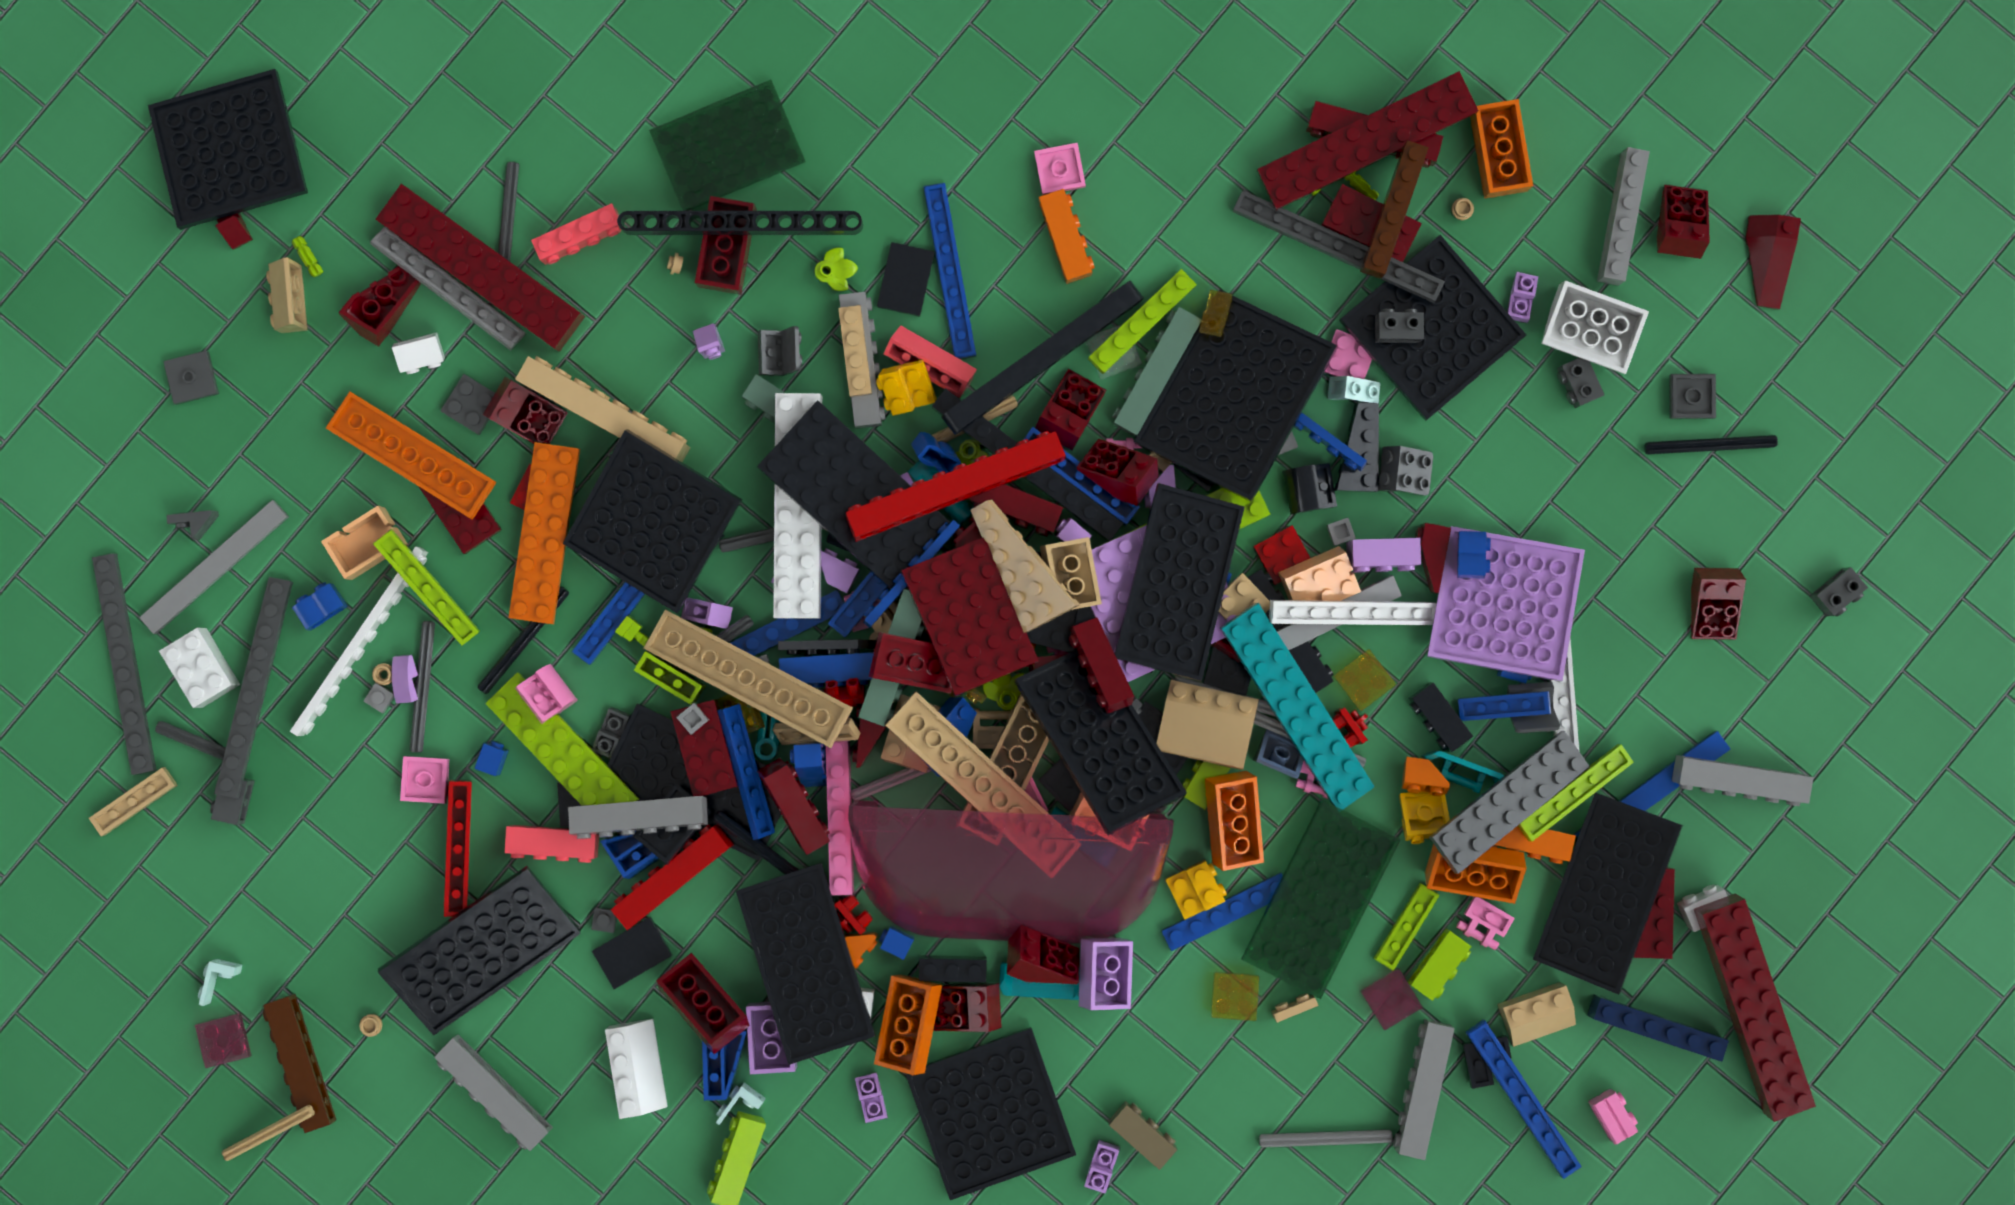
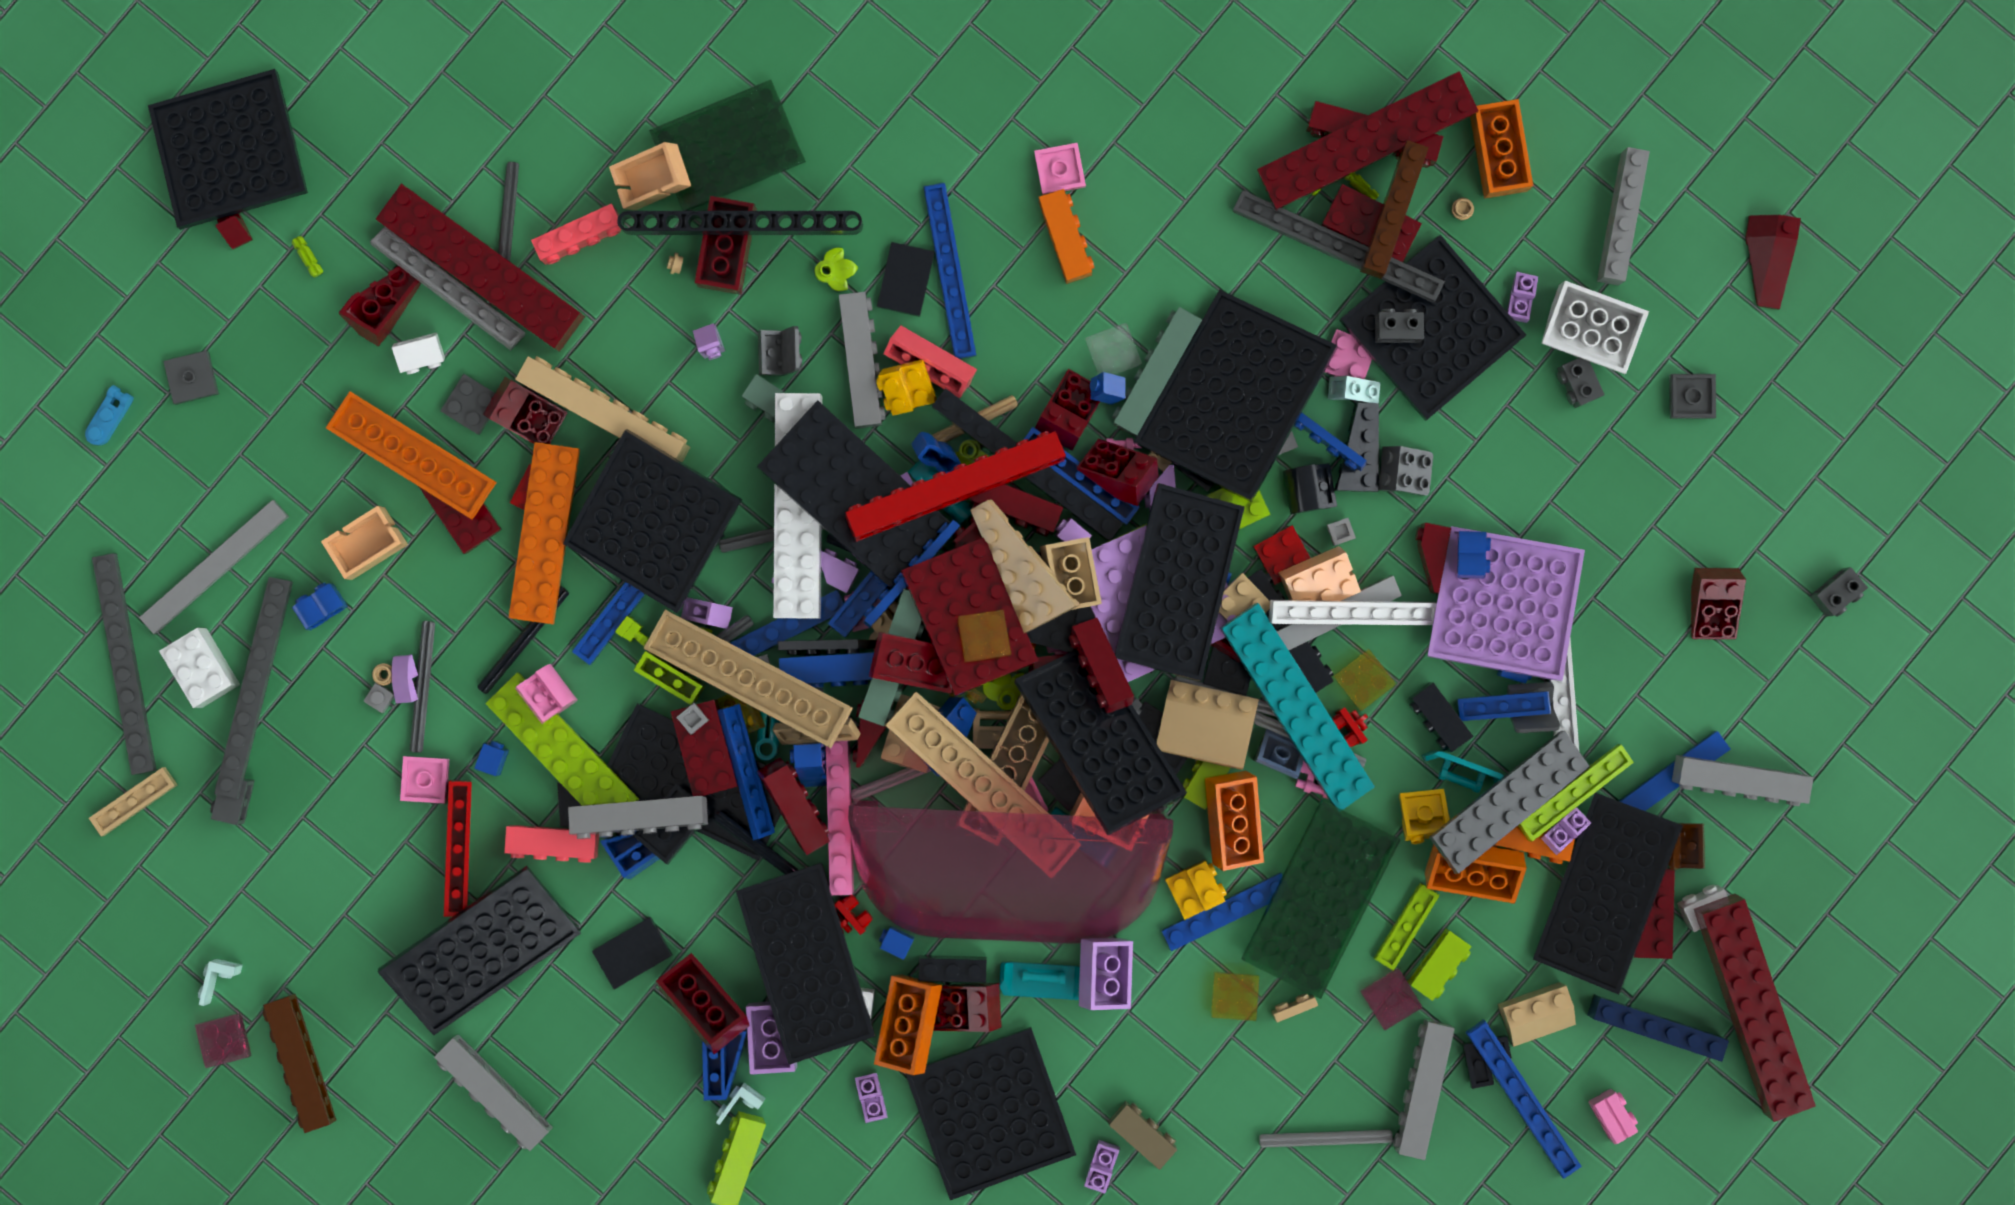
dark grey axle [155,721,226,760] -> none
dark grey slope [166,510,219,540] -> none
tan axle [222,1105,315,1161] -> none
tan slope [266,257,308,333] -> none
white plate [290,546,429,736] -> none
tan plate [359,1014,383,1037] -> none
lime plate [373,529,480,646] -> none
dark grey plate [591,907,617,933] -> none
dark grey slope [592,707,631,758] -> none
white slope [605,1018,668,1119] -> none
red brick [611,824,734,930] -> none
red hips [824,678,865,707] -> none
tan plate [838,305,872,397] -> none
orange slope [845,932,878,970] -> none
black beam [941,281,1144,435] -> none
dark red slope [1007,925,1079,984] -> none
lime plate [1088,269,1197,374] -> none
clear yellow slope [1199,290,1233,337] -> none
lavender brick [1346,538,1421,573] -> none
orange slope [1402,757,1450,796] -> none
bright pink plate [1456,897,1515,950] -> none
black axle [1644,435,1778,454] -> none
dark red slope [1657,185,1710,259] -> none
none -> dark azure plate [85,385,134,446]
none -> light nougat piece [609,142,691,210]
none -> clear yellow plate [958,610,1011,663]
none -> blue brick [1090,372,1125,405]
none -> lavender slope [1541,807,1591,855]
none -> reddish brown bracket [1669,823,1705,871]

